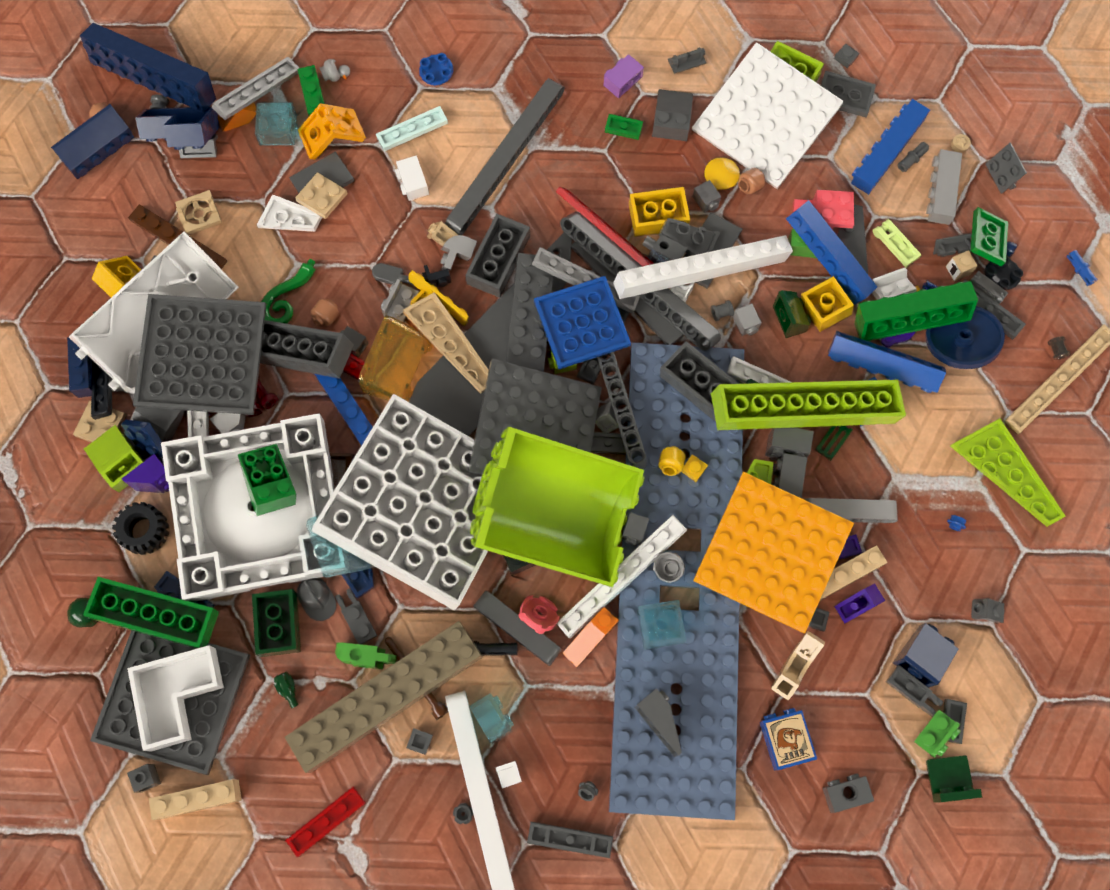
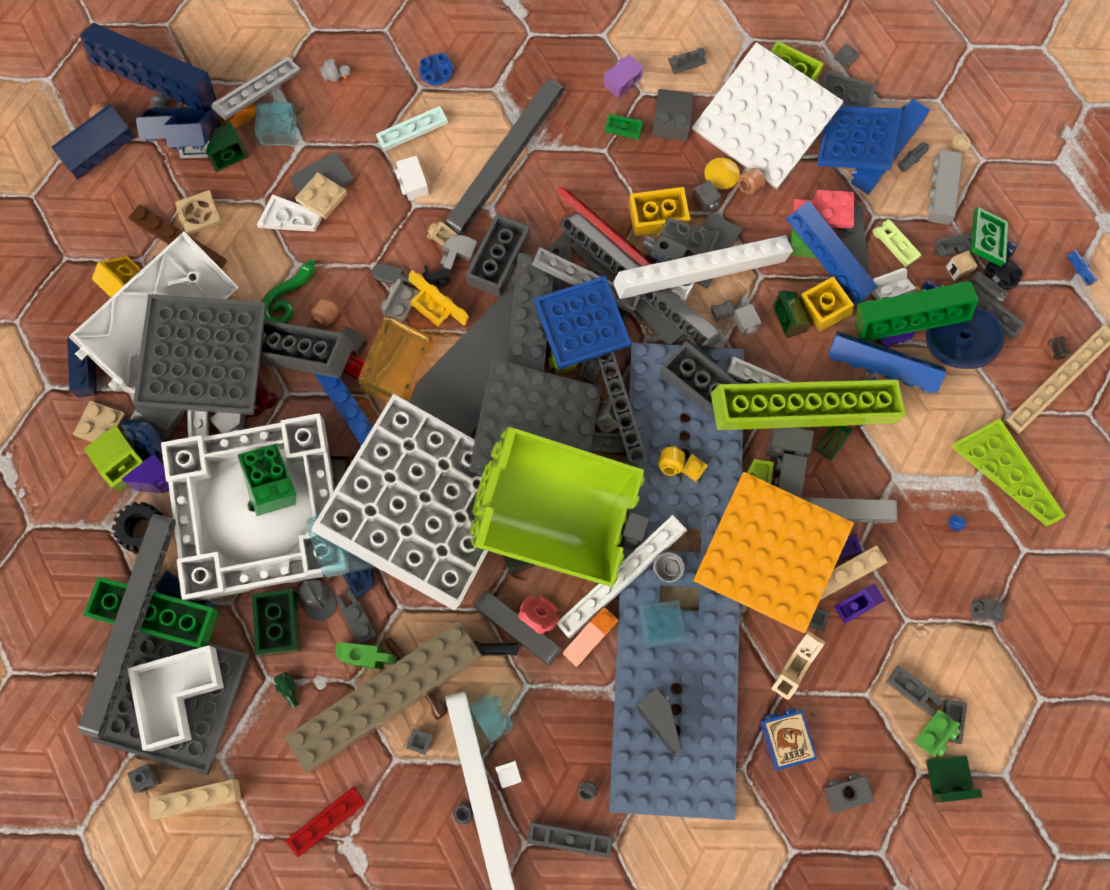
dark green hair [67,598,98,628] -> none
black tile [91,361,113,420] -> none
green brick [297,65,325,116] -> none
light orange bracket [298,103,366,160] -> none
tan wing [403,292,489,394] -> none
slope [893,623,959,688] -> none
dark grey hinge [985,143,1027,194] -> none
none -> dark grey beam [78,514,176,739]
none -> dark green slope [205,122,249,172]
none -> blue plate [817,106,902,170]

